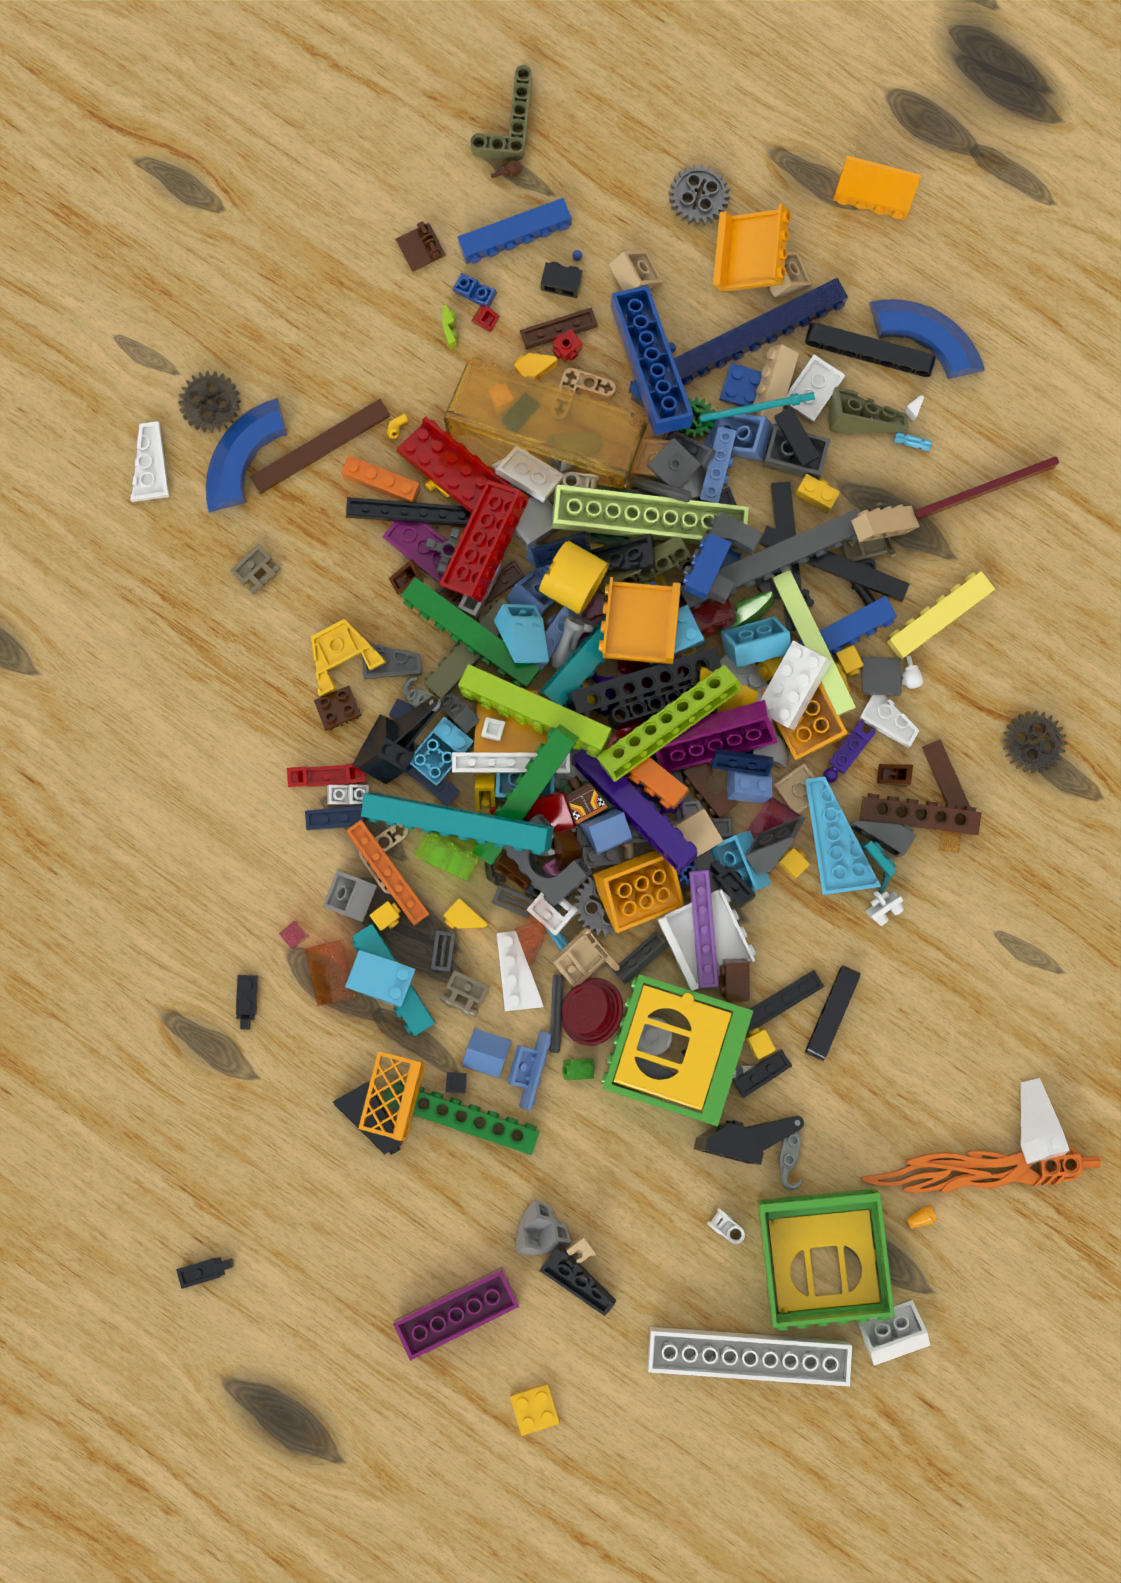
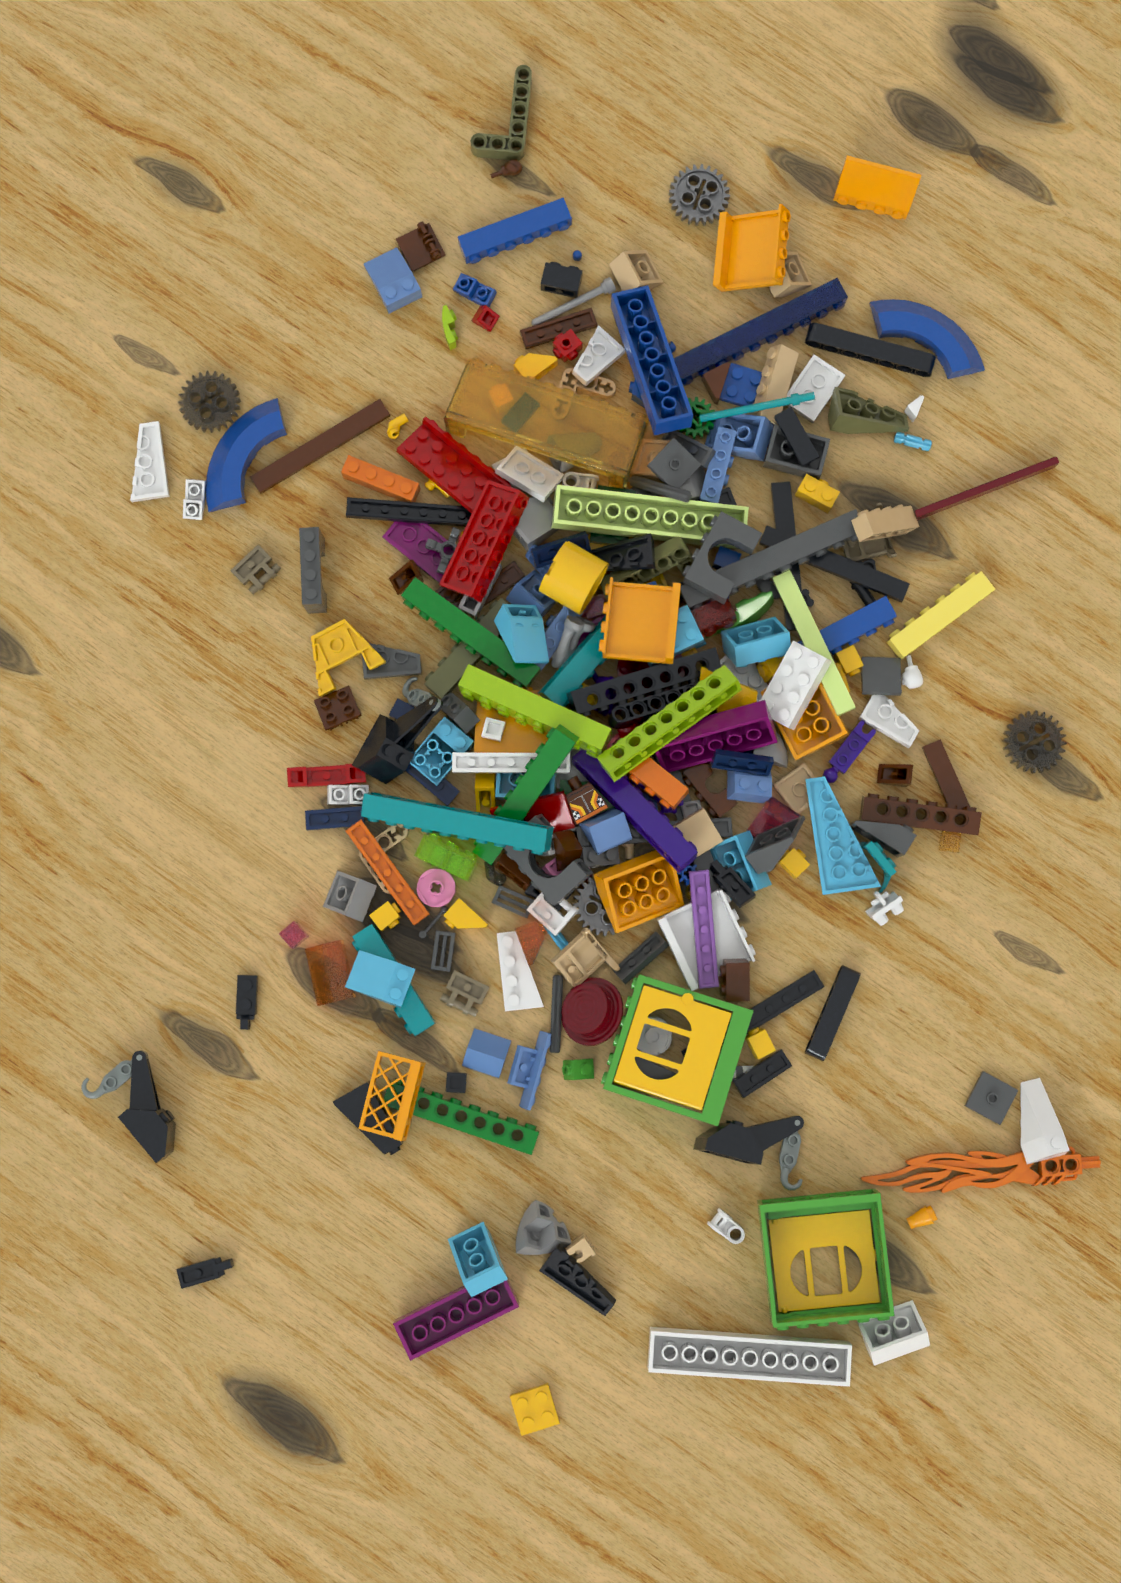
blue brick [683,533,731,600] -> none
none -> black slope [81,1050,176,1163]
none -> white slope [183,479,206,520]
none -> dark grey arch [299,527,327,614]
none -> medium blue slope [364,248,422,314]
none -> bright pink plate [417,869,456,907]
none -> dark grey hinge [419,906,448,938]
none -> medium azure brick [448,1222,508,1297]
none -> light grey piece [531,277,616,326]
none -> white wing [572,325,625,386]
none -> reddish brown slope [702,362,730,404]
none -> dark grey plate [964,1071,1018,1125]

